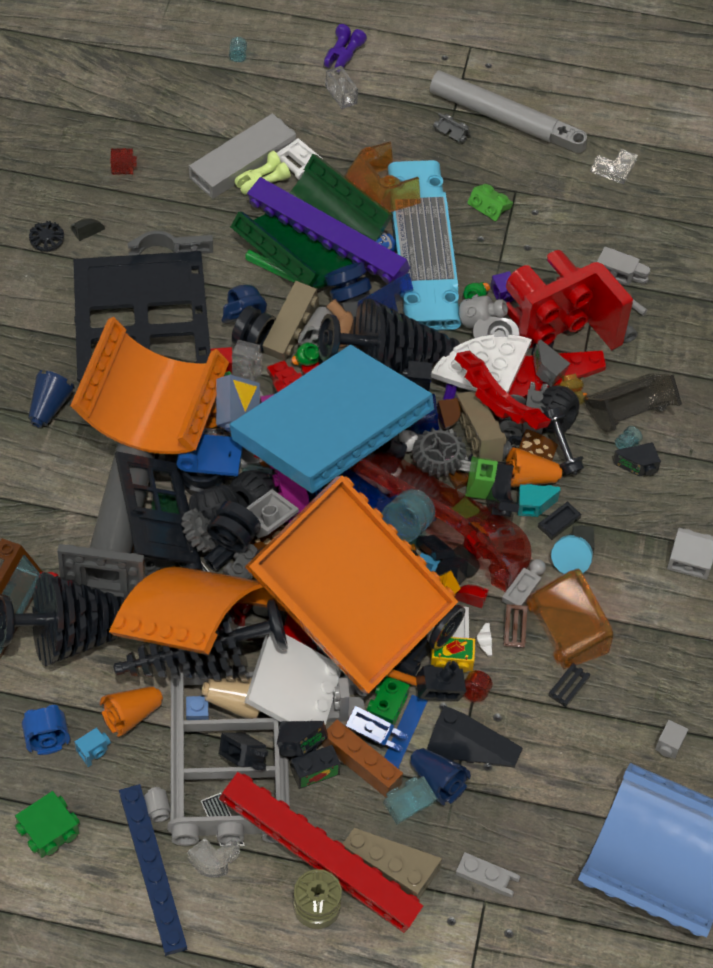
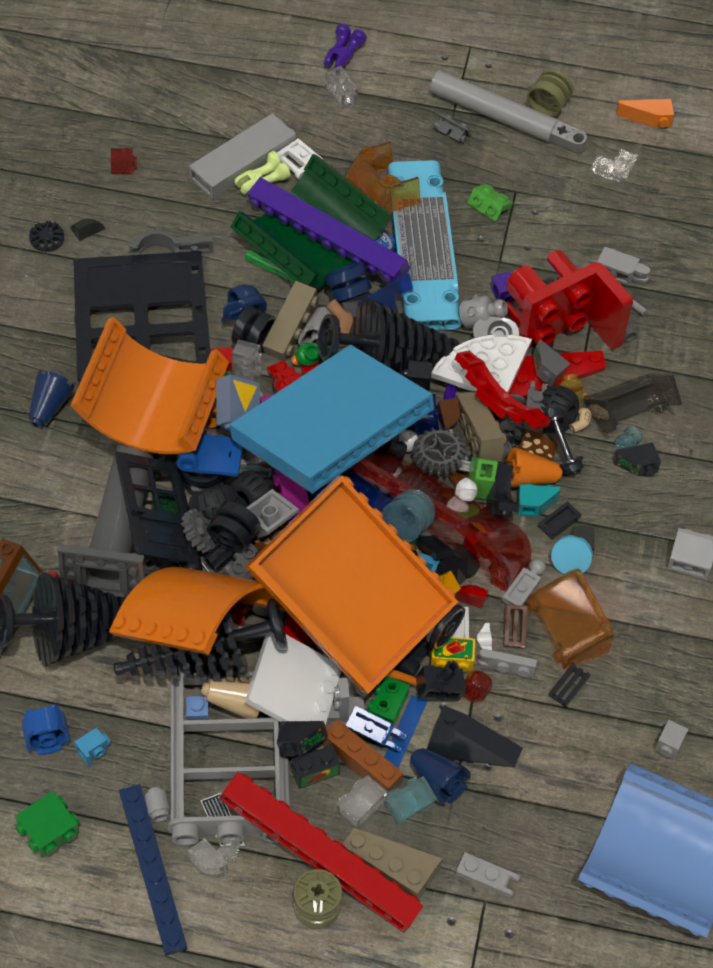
orange cone [100,686,163,737] -> none
black hinge [218,732,268,771] -> none
clear light blue wheel [229,37,247,62] -> none
green animal [463,282,490,300] -> none
none -> clear brick [337,775,387,829]
none -> white piece [455,478,478,502]
none -> light grey hinge [478,649,537,677]
none -> olive wheel [527,69,574,117]
none -> tan arm [570,408,592,433]
none -> orange slope [616,99,674,127]

